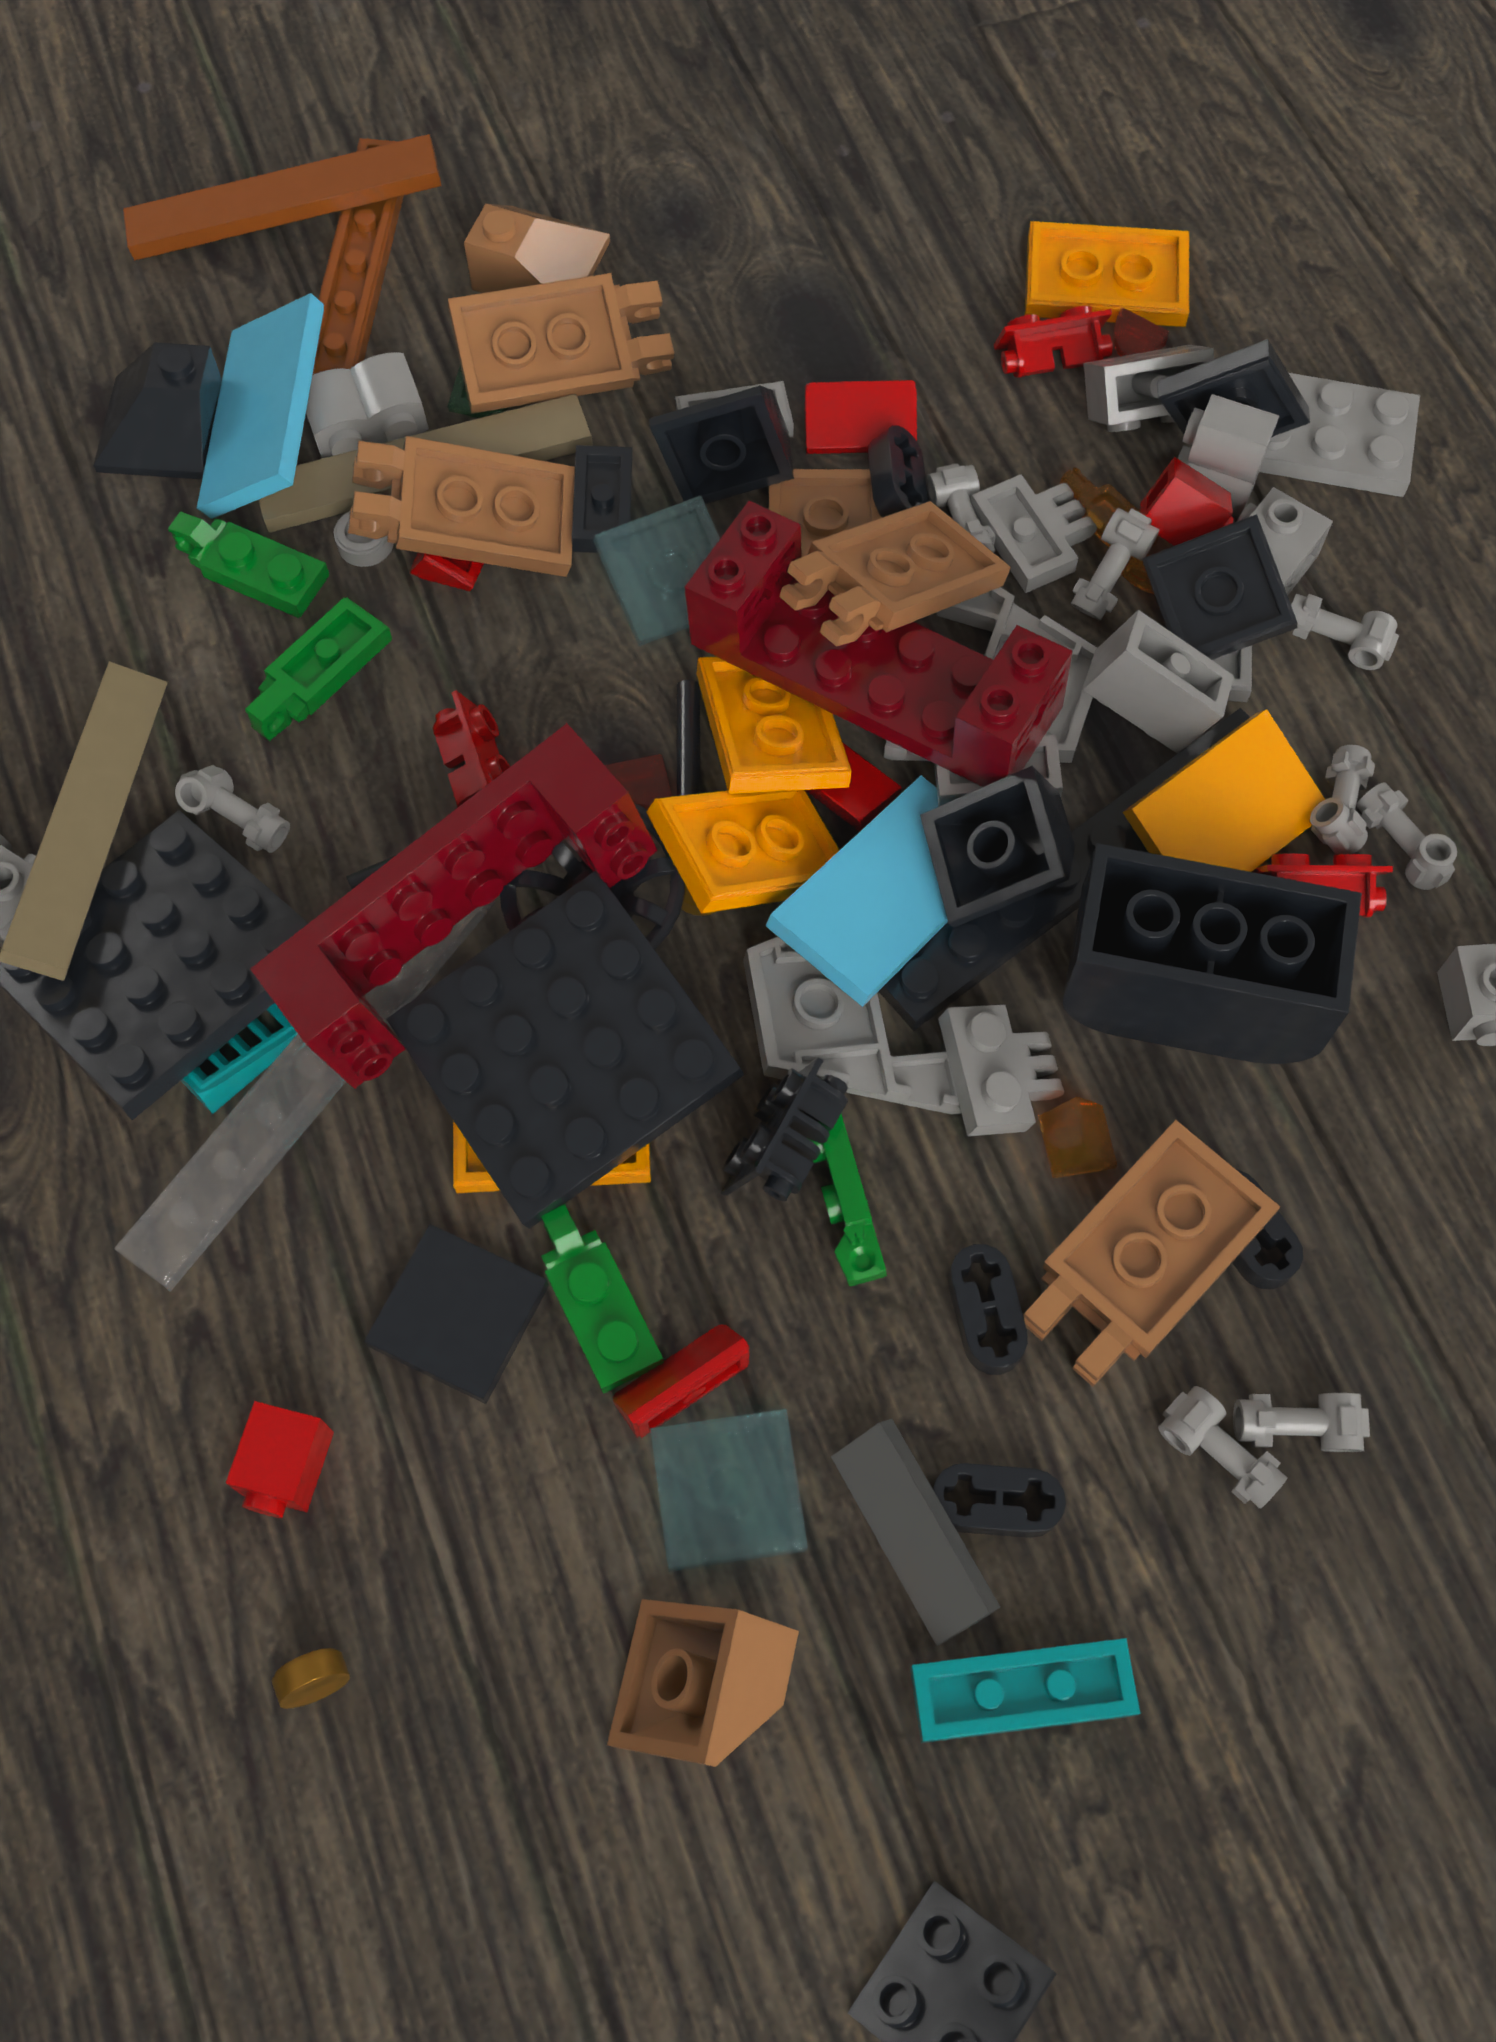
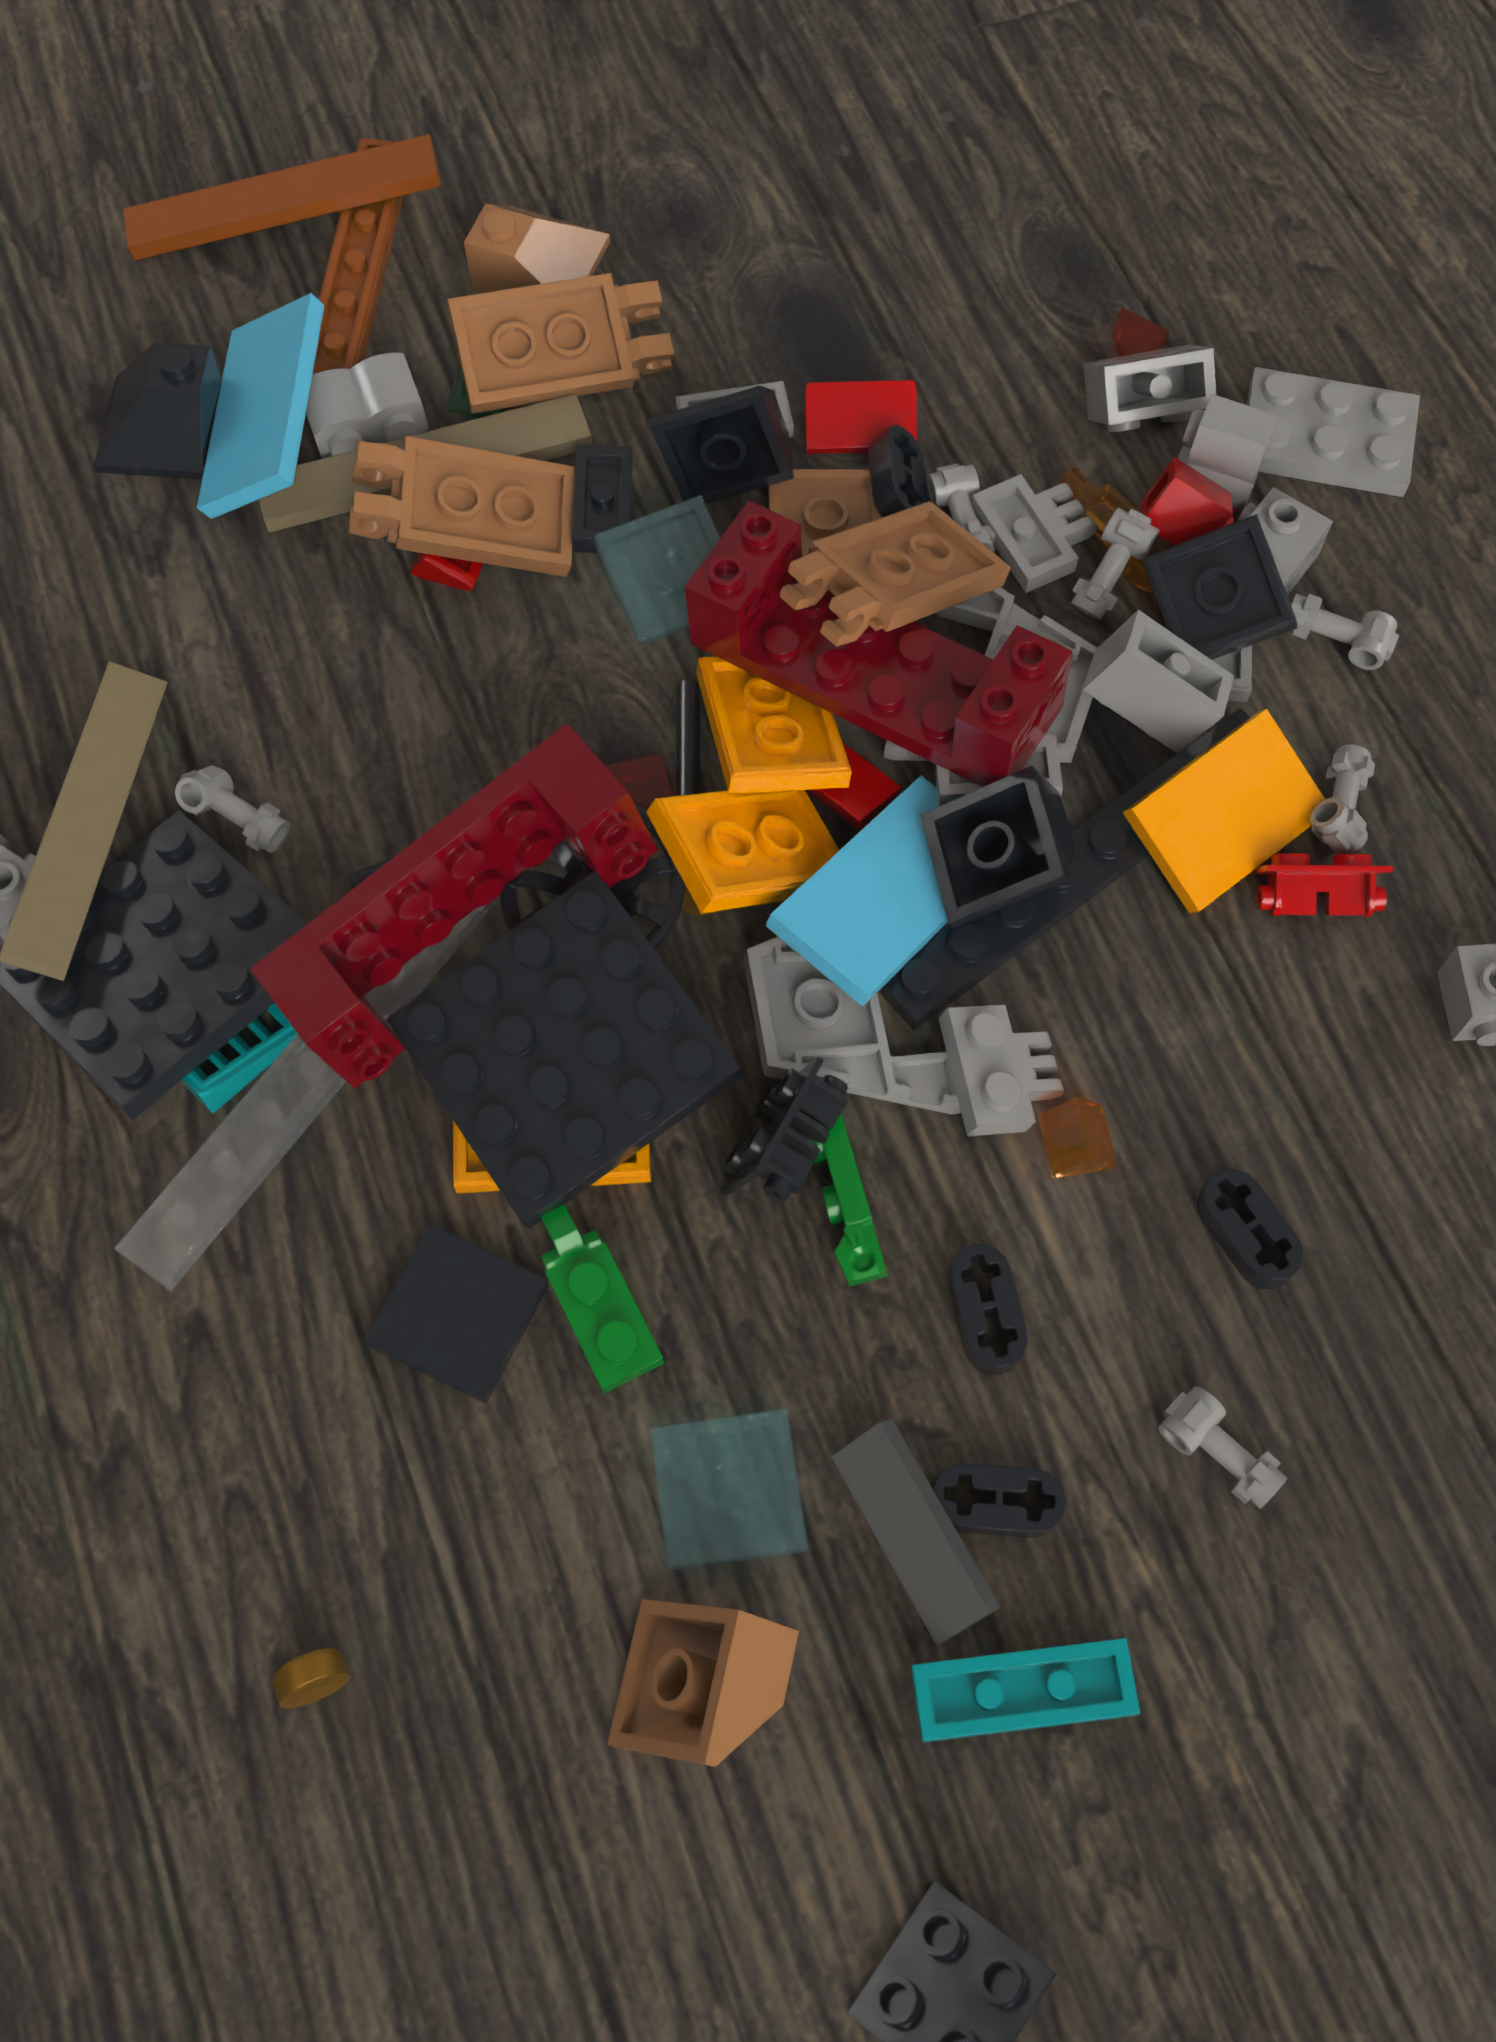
green hinge [168,512,330,618] -> none
red brick [226,1401,334,1518] -> none
green hinge [245,597,392,741] -> none
light grey tile [334,511,394,567] -> none
red hinge [432,690,510,808] -> none
red slope [612,1324,749,1438] -> none
red hinge [994,306,1113,378] -> none
medium nougat tile [1024,1120,1280,1387] -> none
light orange tile [1025,221,1189,327] -> none
black brick [1063,843,1362,1064] -> none
black tile [1157,339,1310,446] -> none
light grey bar [1233,1393,1370,1452] -> none
light grey bar [1357,782,1457,890] -> none

